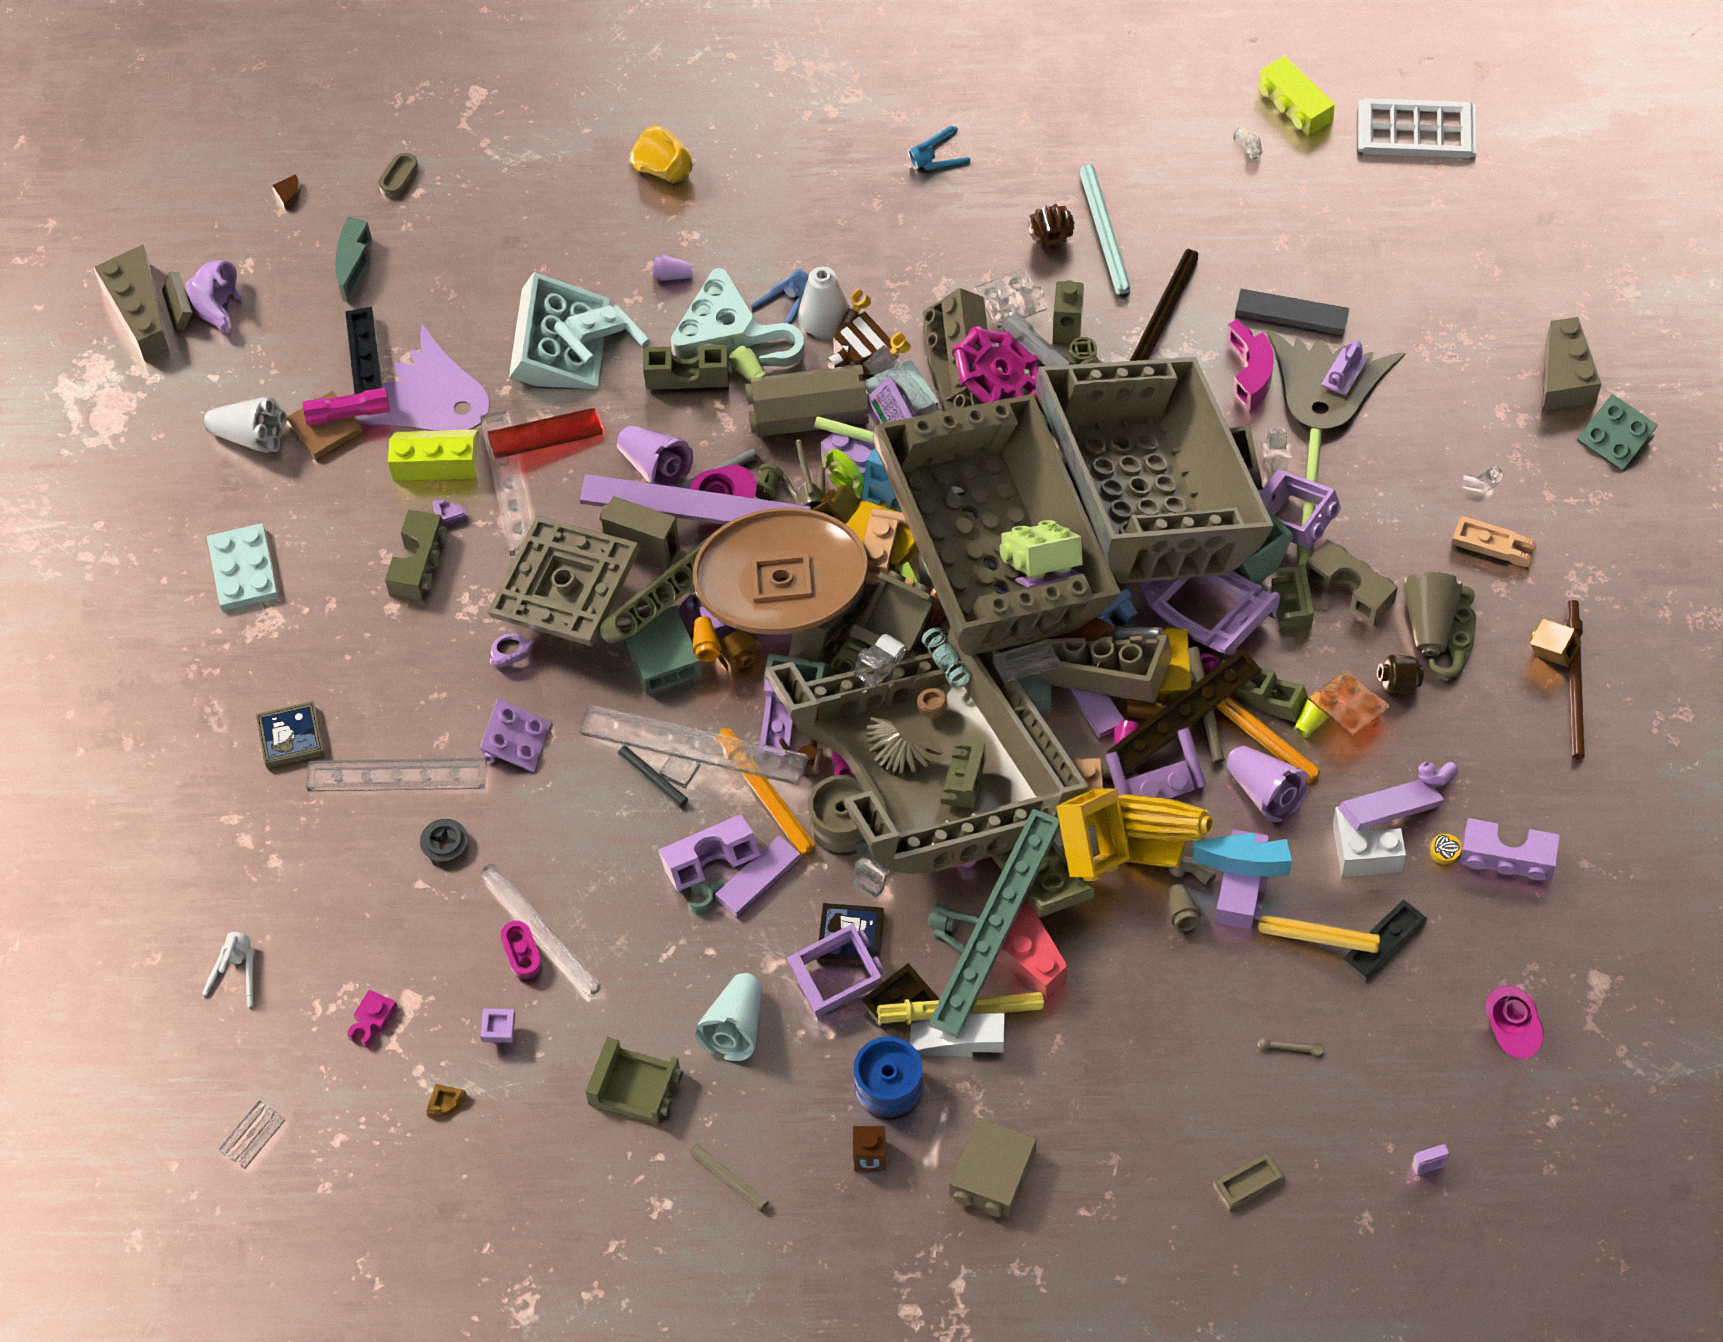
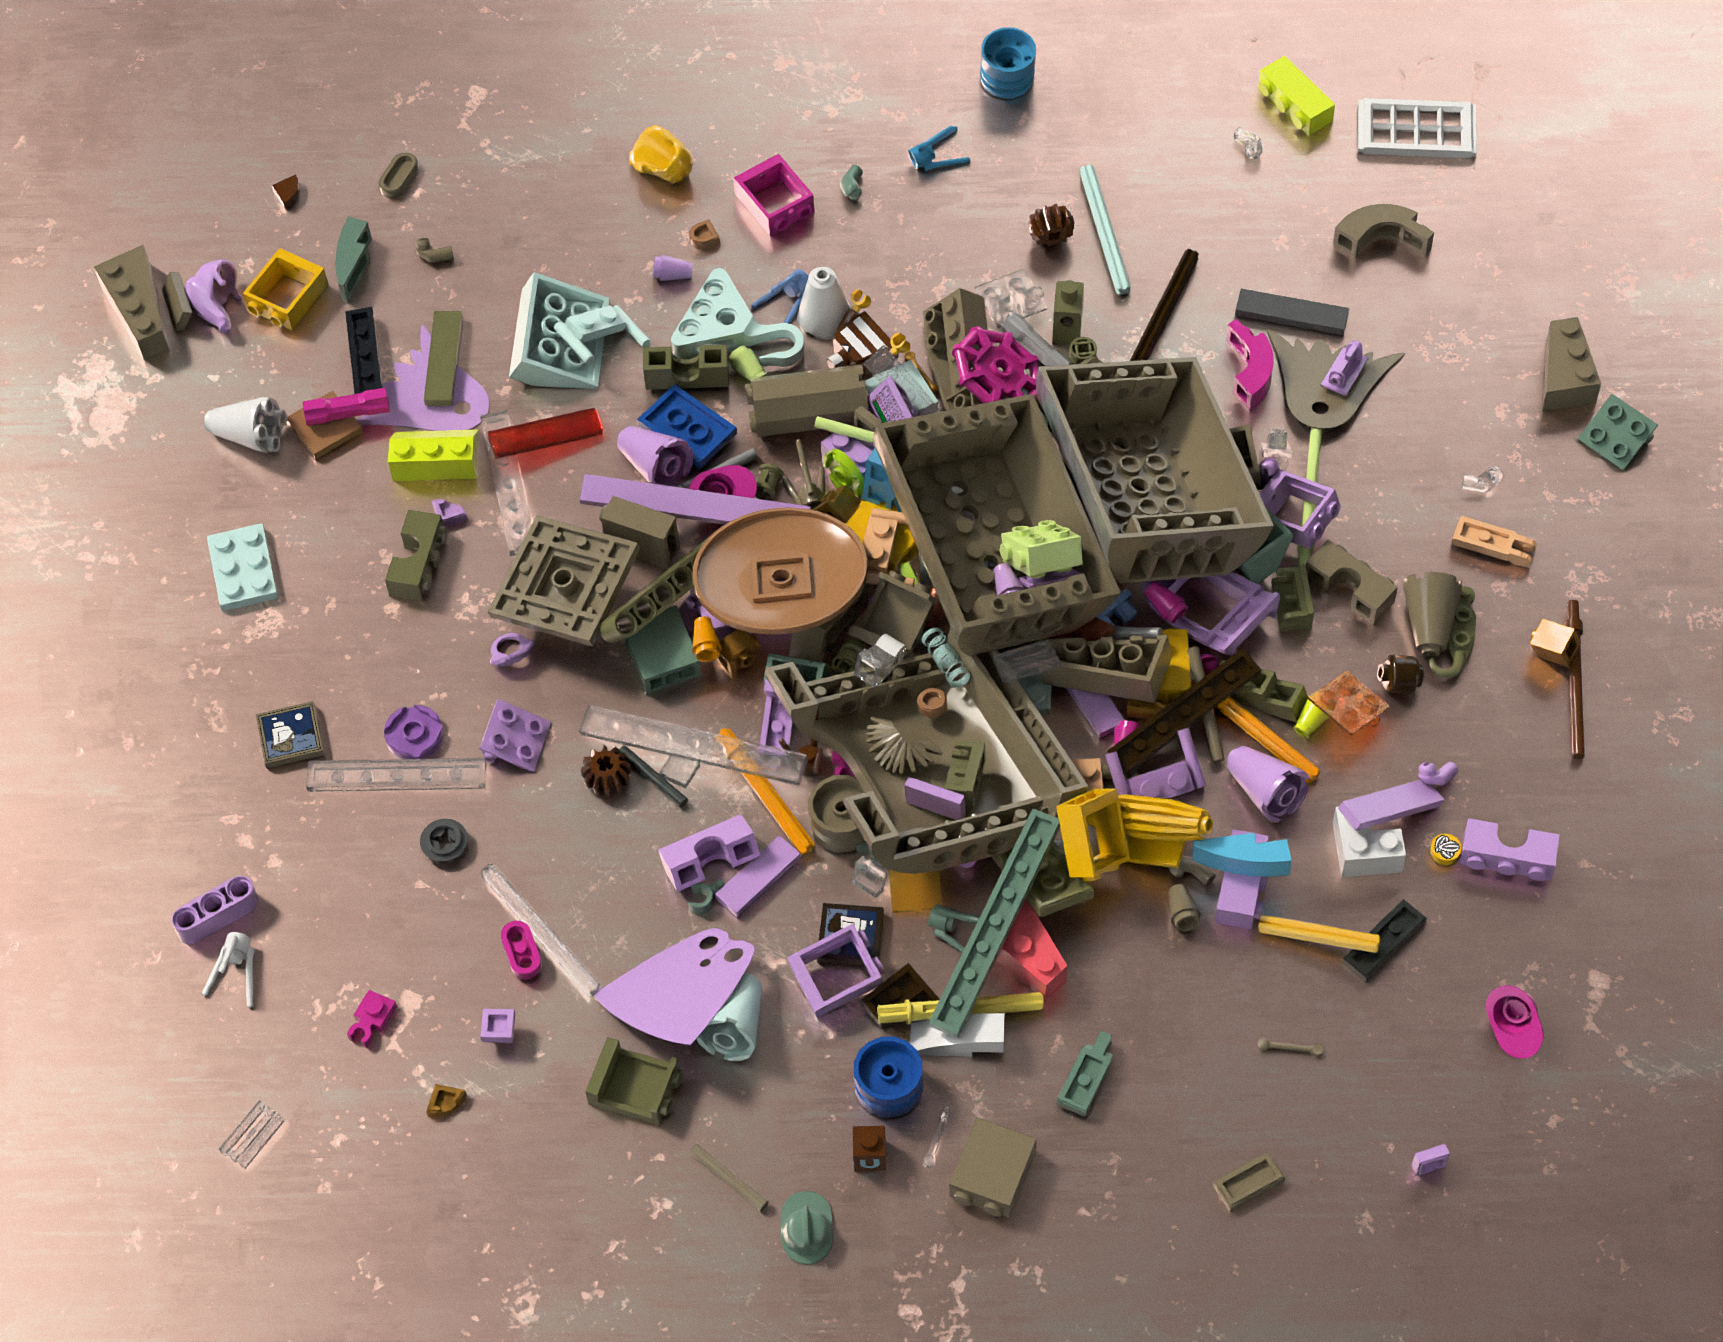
none -> lavender beam [171,876,258,944]
none -> yellow window [243,248,329,330]
none -> medium lavender tile [384,705,443,760]
none -> dark tan arm [415,238,454,263]
none -> olive tile [424,311,463,406]
none -> reddish brown gear [581,745,632,797]
none -> lavender piece [594,928,755,1045]
none -> blue plate [637,384,737,469]
none -> medium nougat tile [689,219,721,250]
none -> dark pink window [734,154,815,236]
none -> sand green piece [780,1191,833,1265]
none -> sand green arm [840,165,863,201]
none -> dark tan tile [853,406,882,432]
none -> clear yellow piece [889,869,942,914]
none -> pearl gold hinge [904,351,939,394]
none -> lavender tile [904,777,966,820]
none -> dark azure wheel [980,27,1036,99]
none -> lavender cone [993,563,1024,595]
none -> sand green hinge [1056,1031,1113,1117]
none -> dark pink cone [1144,581,1188,624]
none -> lavender arm [1259,458,1280,490]
none -> dark tan arch [1333,204,1434,257]

